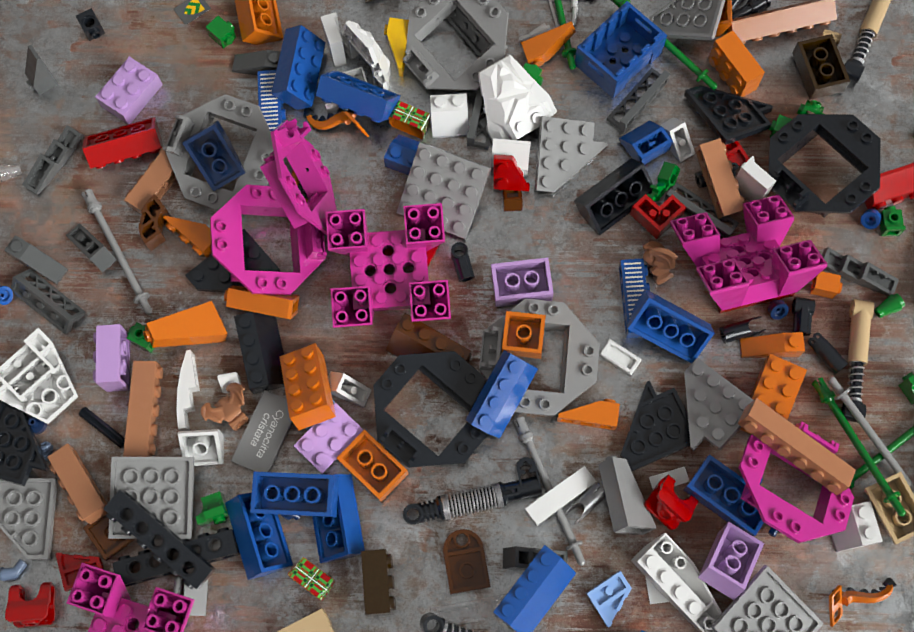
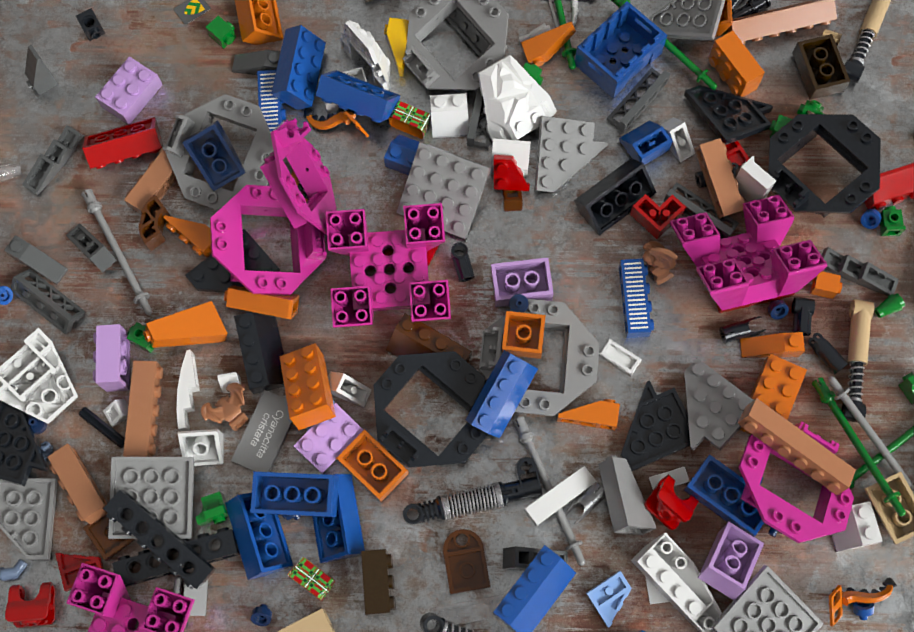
white container [320,12,347,68] -> none
blue slope [627,289,715,363] -> none
green piece [647,161,680,202] -> none
none -> white slope [103,399,128,427]
none -> dark blue tile [250,604,272,626]
none -> dark blue tile [509,294,529,313]
none -> blue tile [853,602,874,620]

